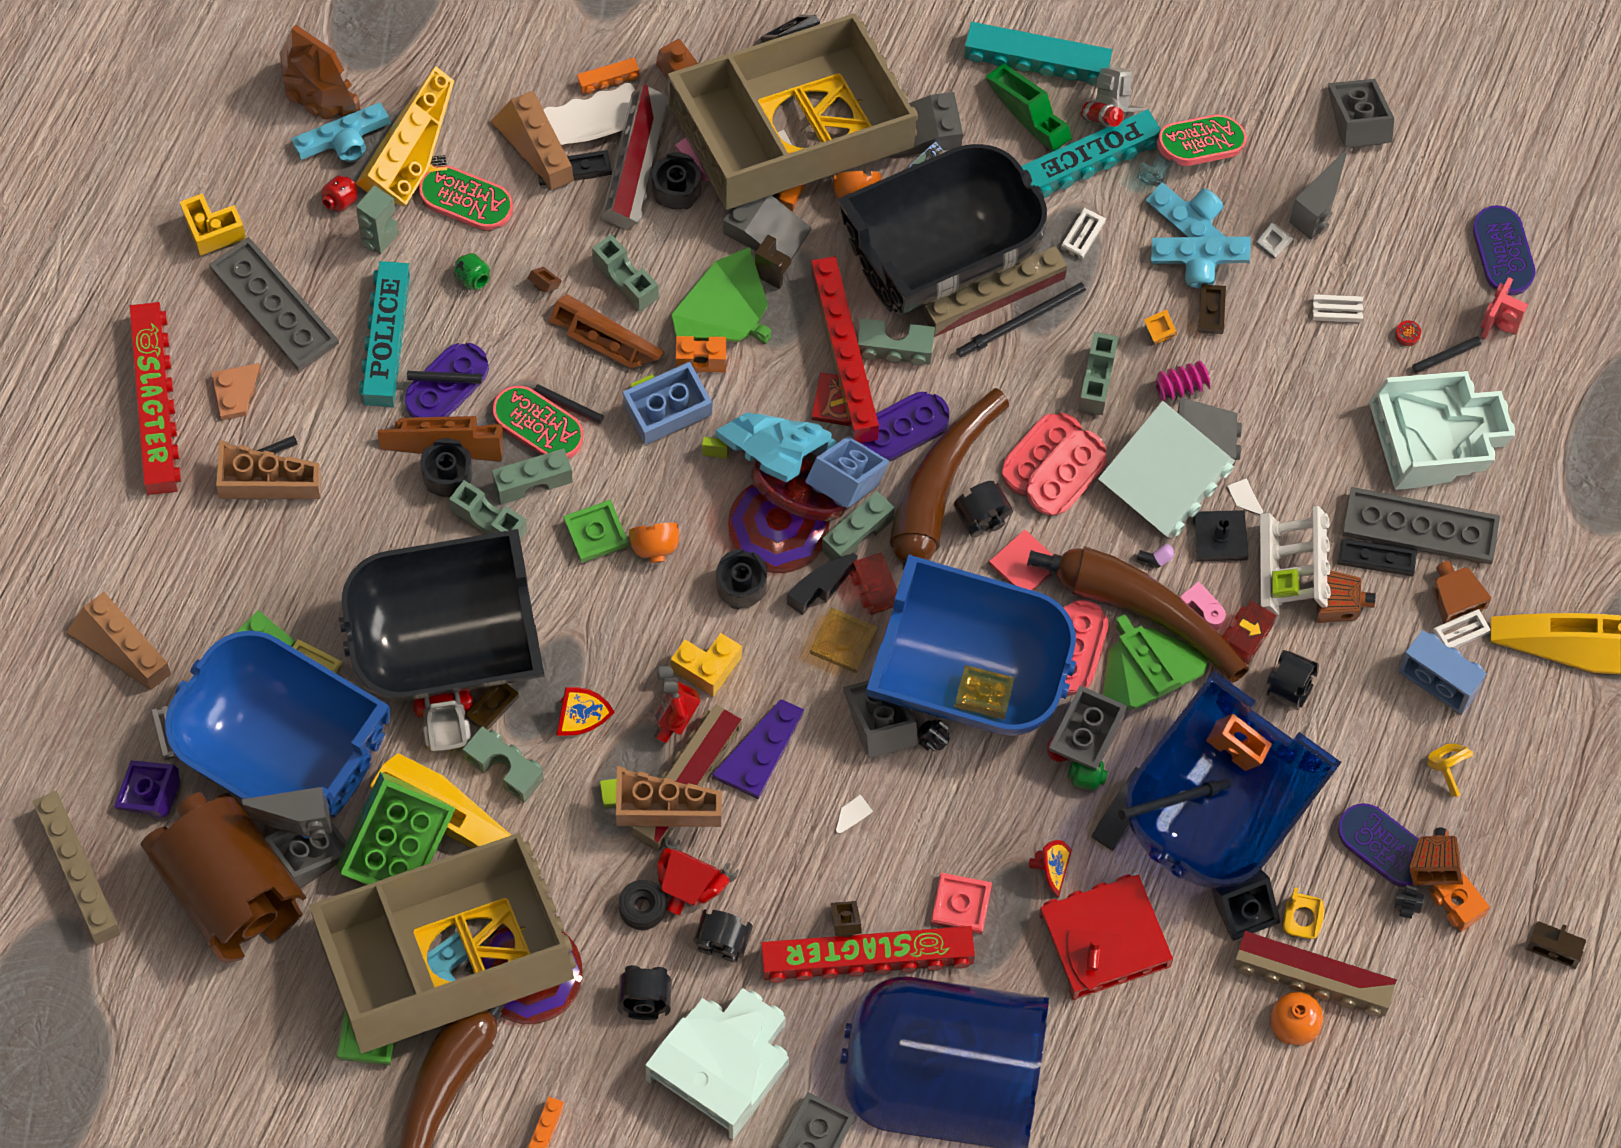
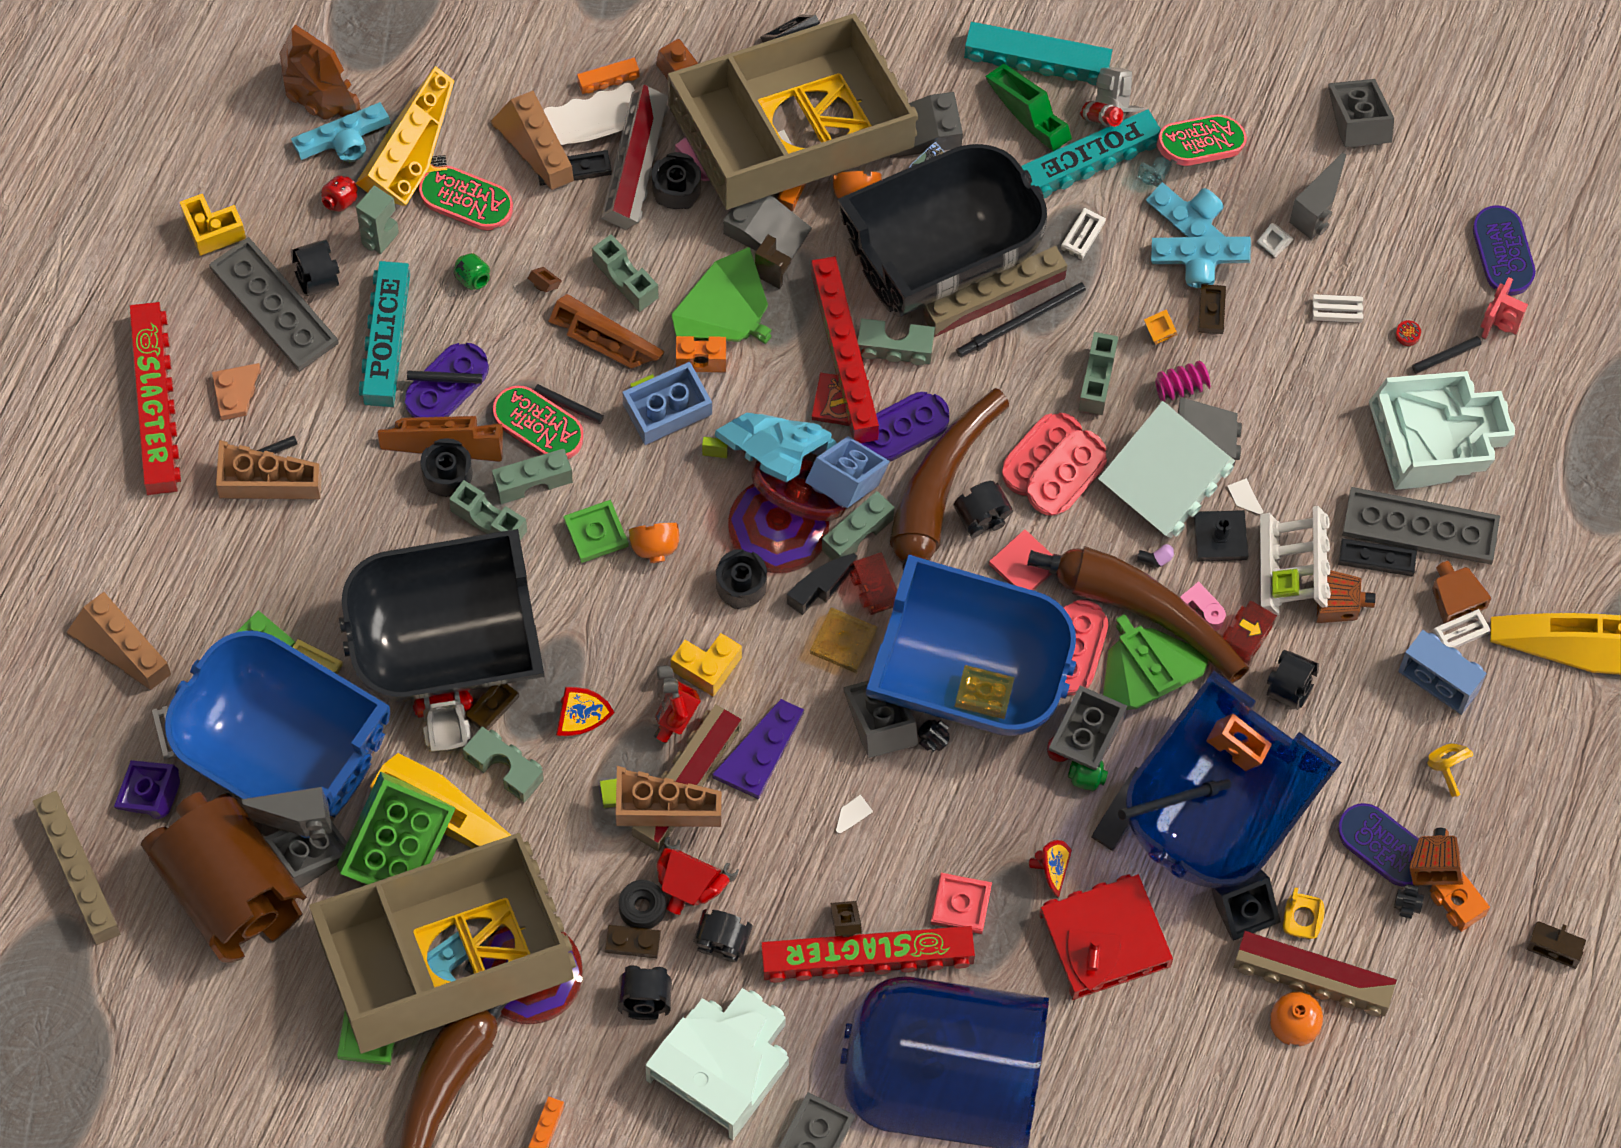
none -> black brick [291,239,340,296]
none -> dark brown plate [605,925,661,959]

